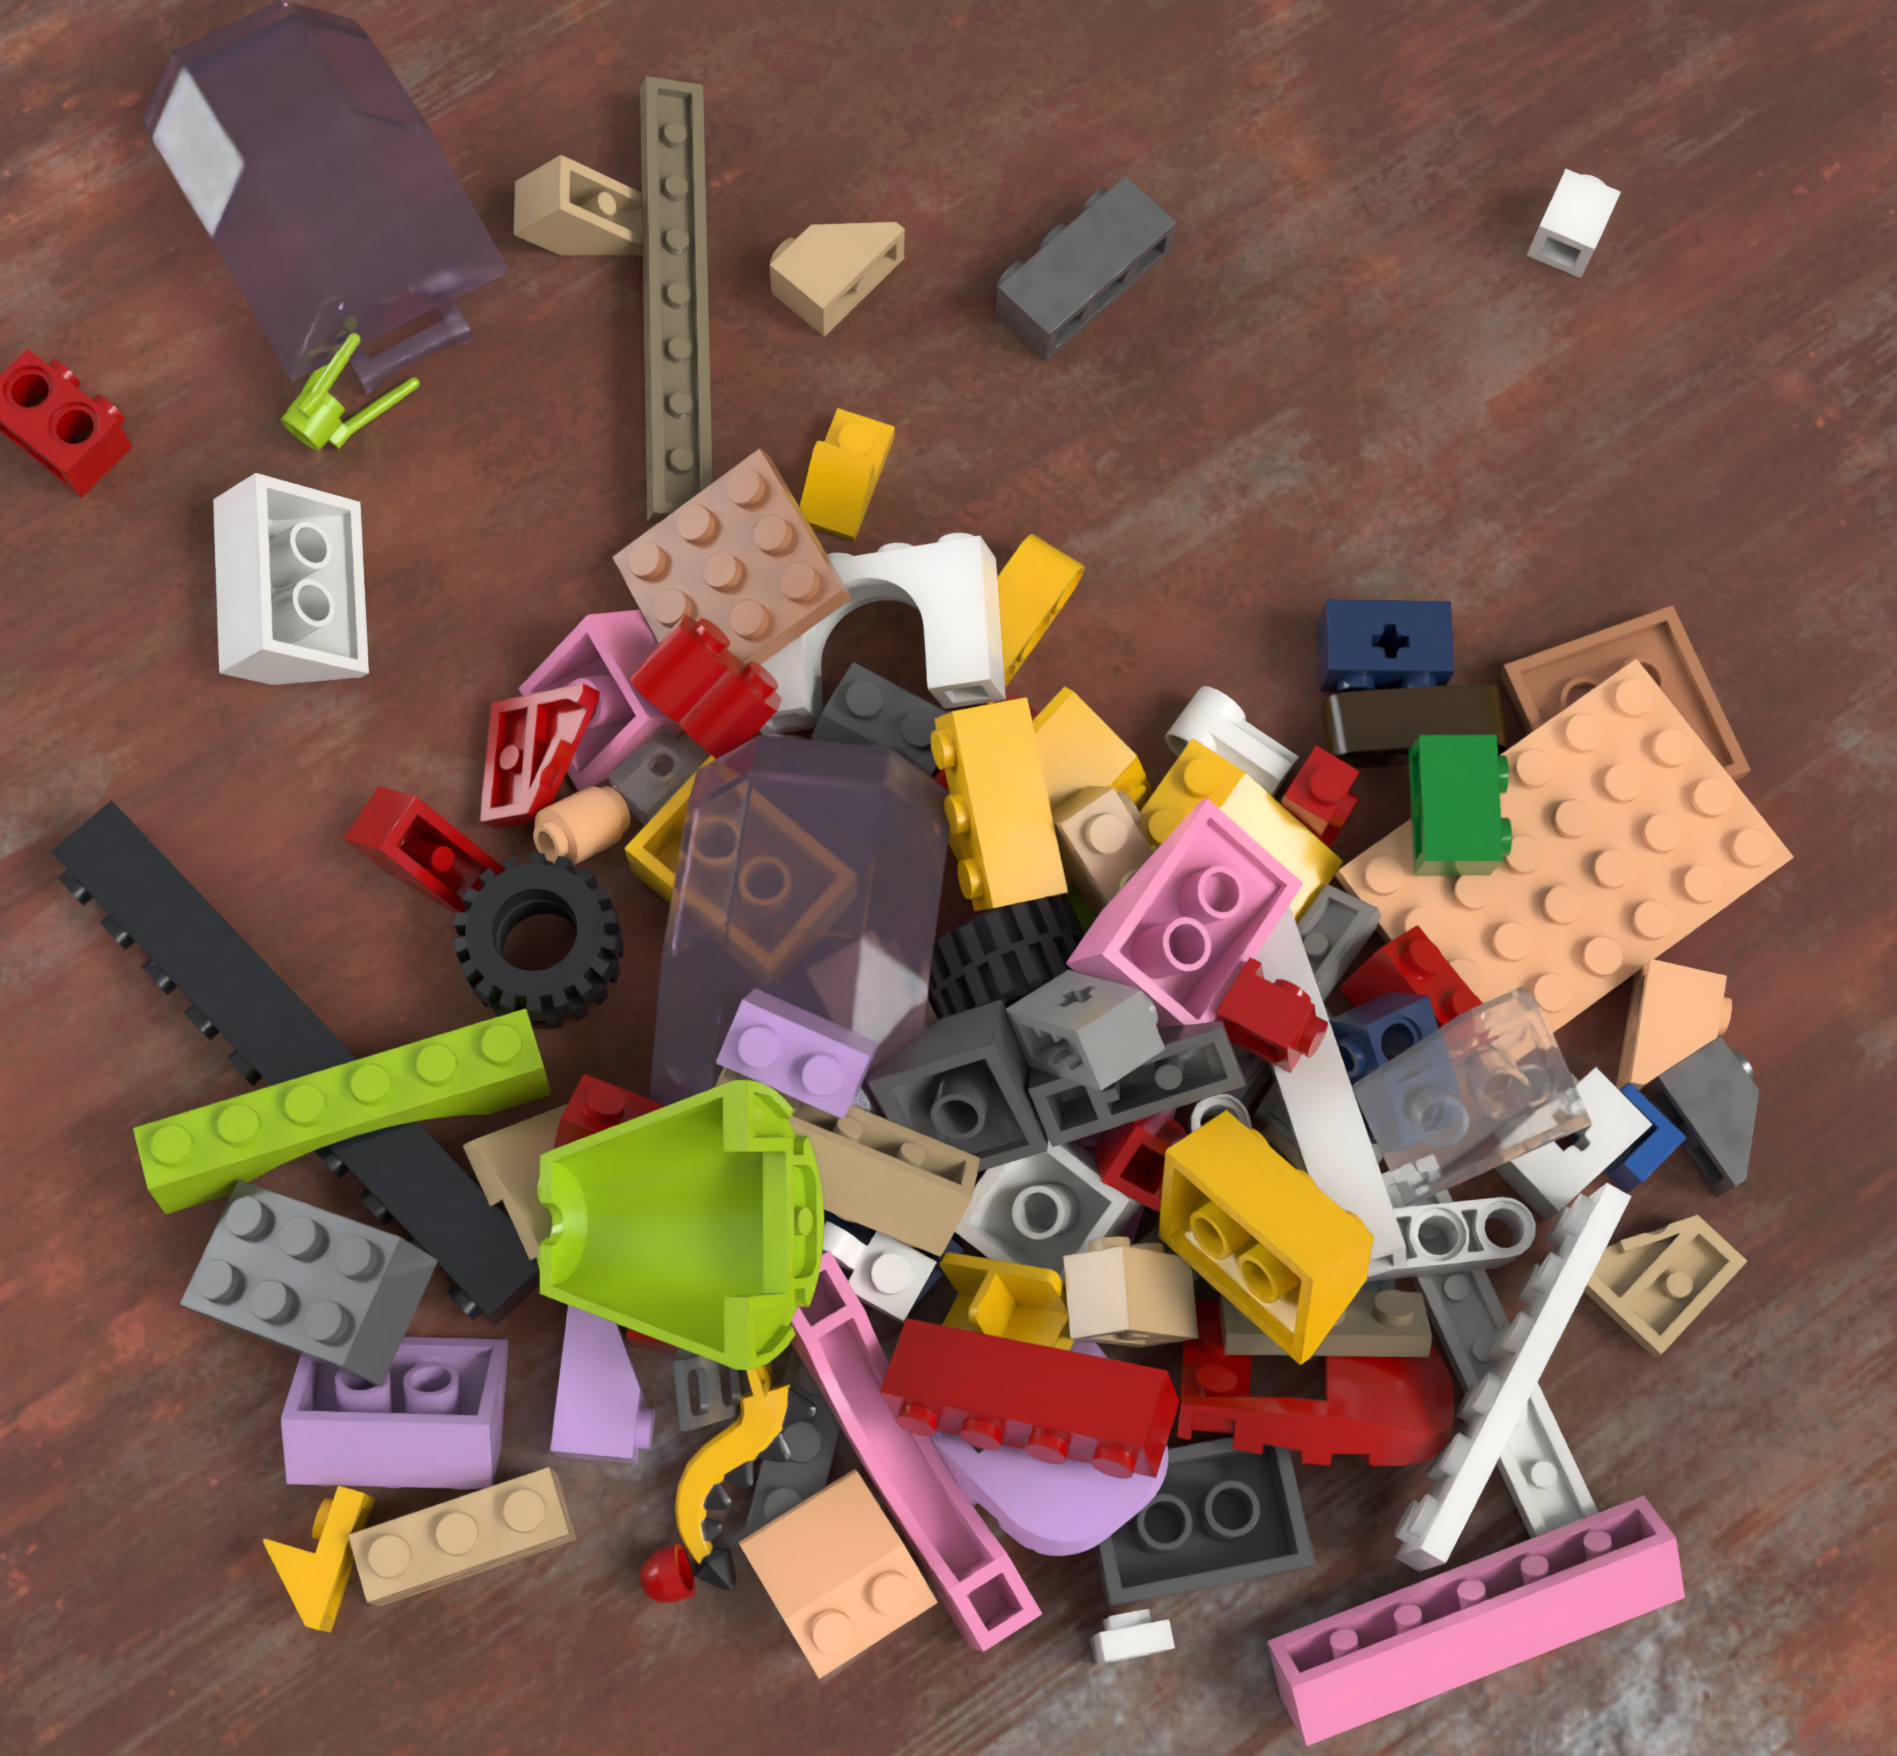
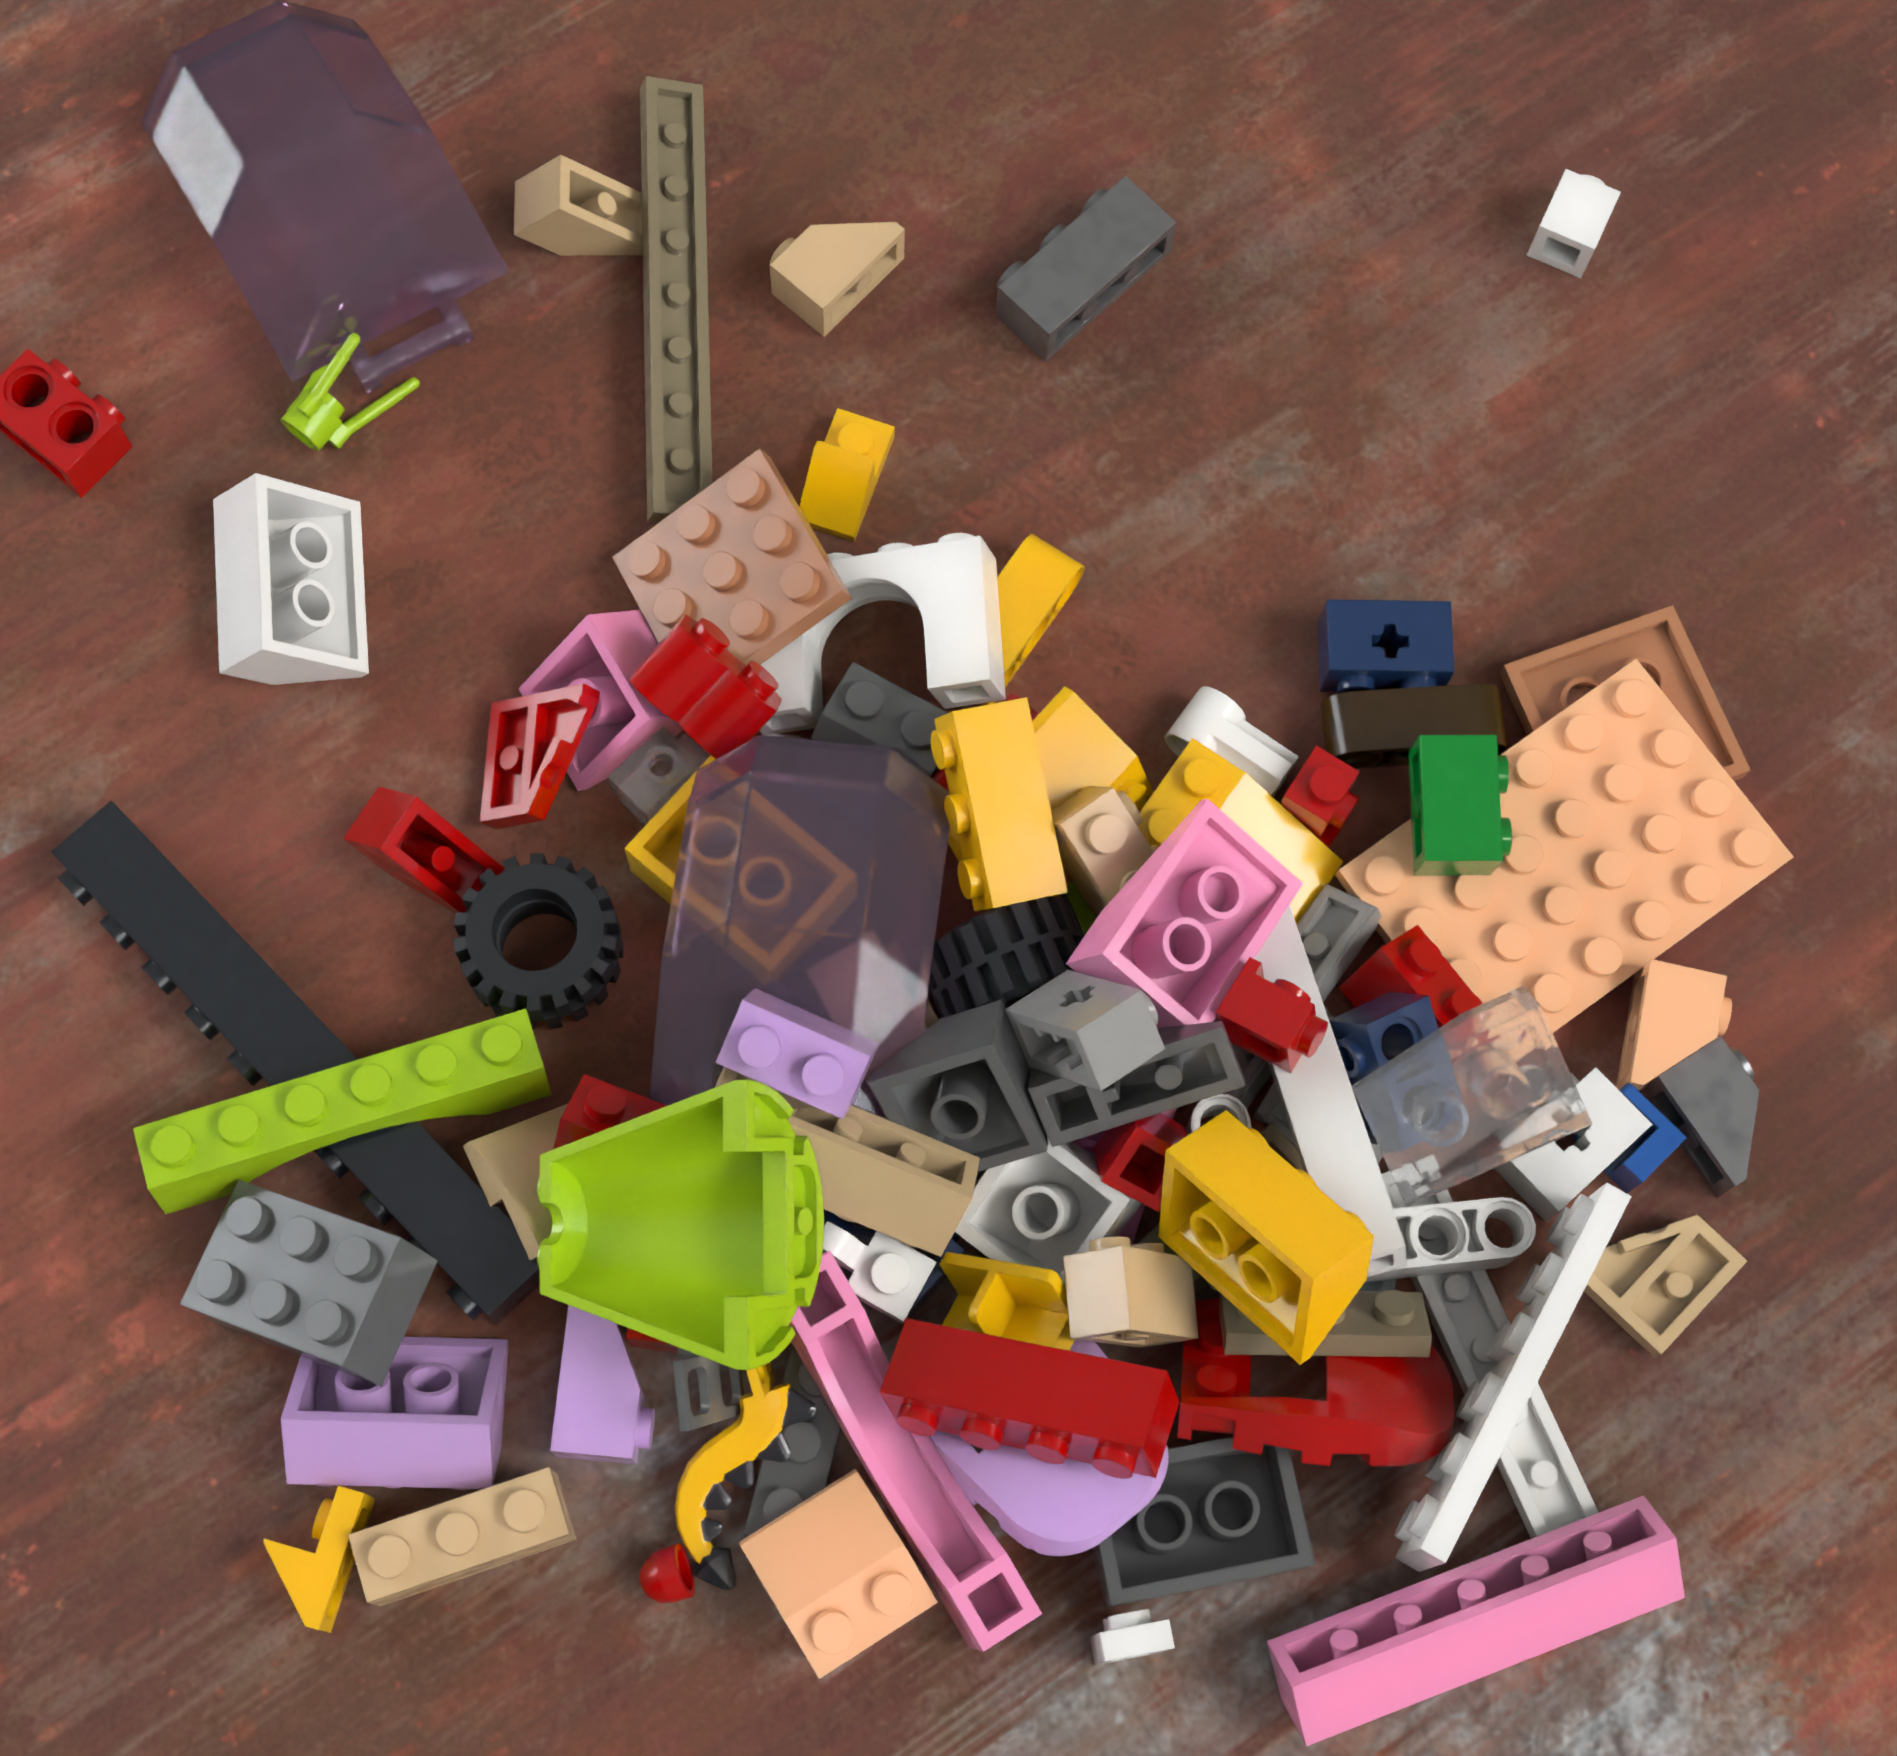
light nougat brick [533,786,631,866] -> none

